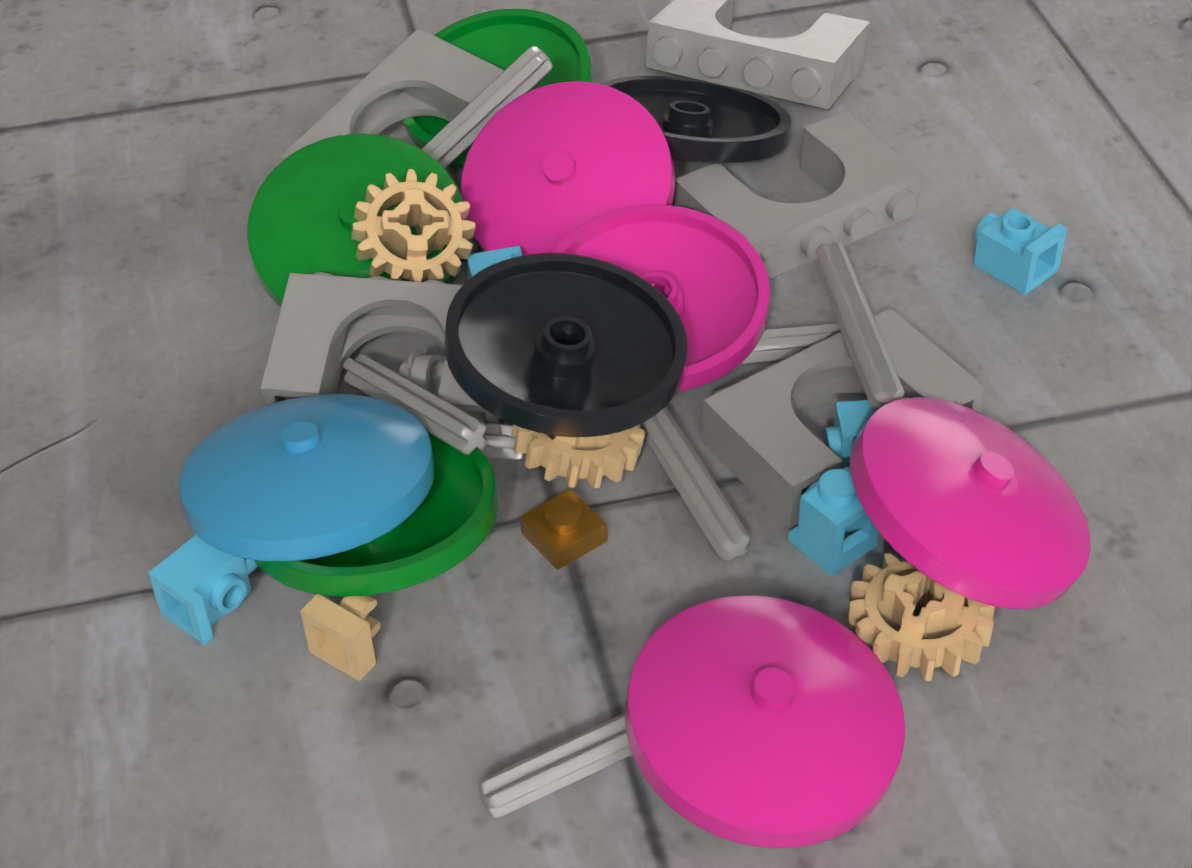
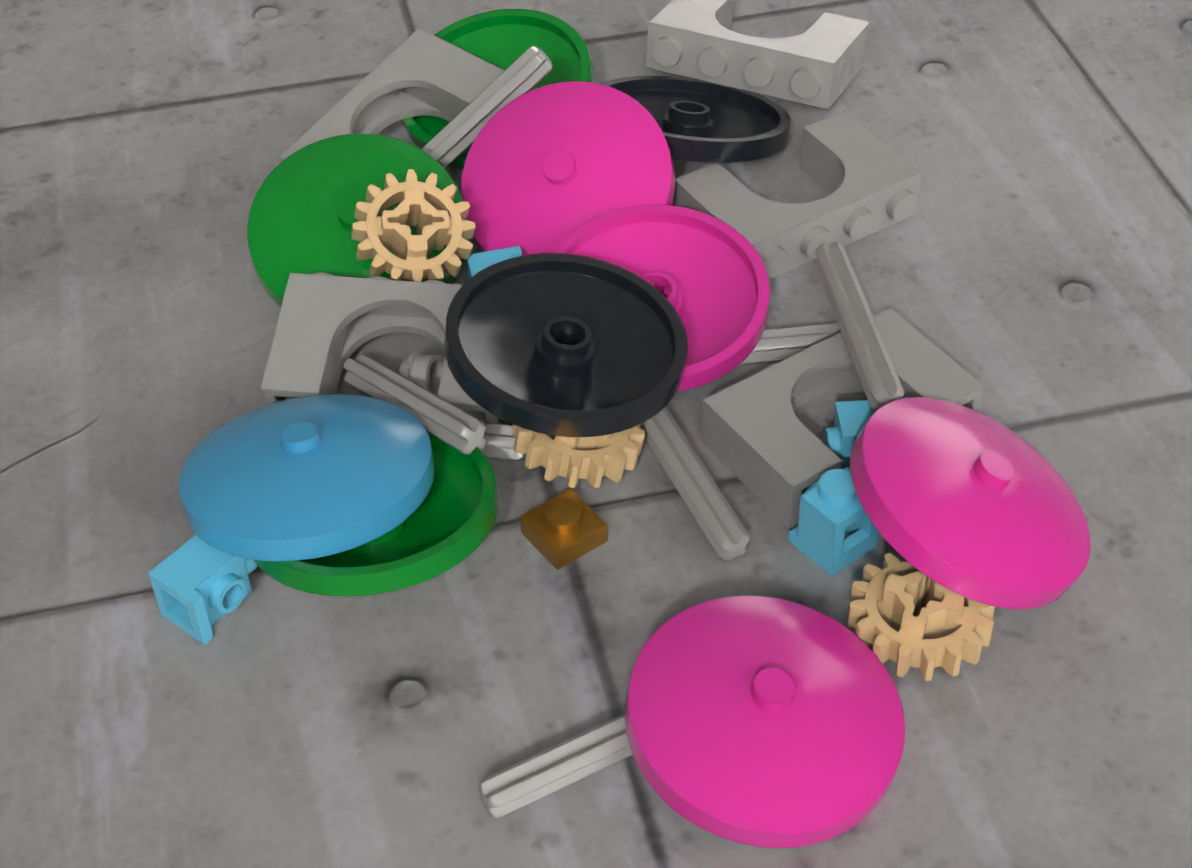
tan tile [300,594,381,682] -> none
medium azure brick [973,208,1067,295] -> none

